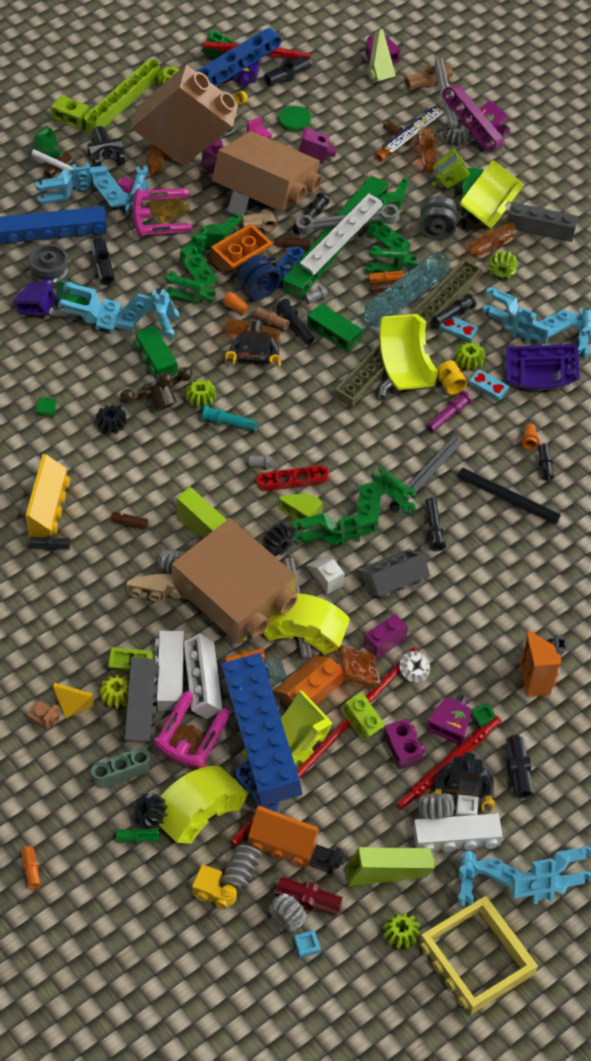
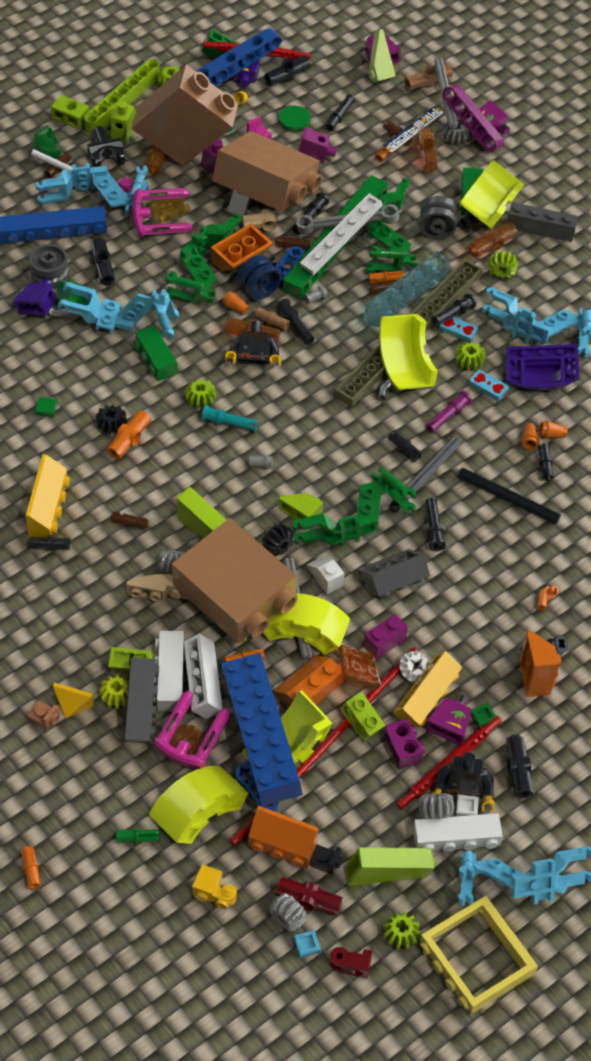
sand green beam [91,748,150,789] -> none
dark brown wheel [119,367,192,412] -> none
black gear [132,793,168,829] -> none
light grey piece [221,845,262,895] -> none
red beam [257,465,329,491] -> none
clear light blue tile [263,658,287,682] -> none
green brick [307,303,363,353] -> none
lime torso [429,148,470,188] -> none
yellow wheel [437,360,467,395] -> none
none -> orange piece [107,410,151,460]
none -> lime torso [111,101,136,144]
none -> black pin [325,94,355,131]
none -> dark red leg [330,947,372,979]
none -> black pin [388,430,423,462]
none -> yellow brick [393,651,462,727]
none -> orange arm [537,585,559,610]
none -> orange cone [539,420,568,438]

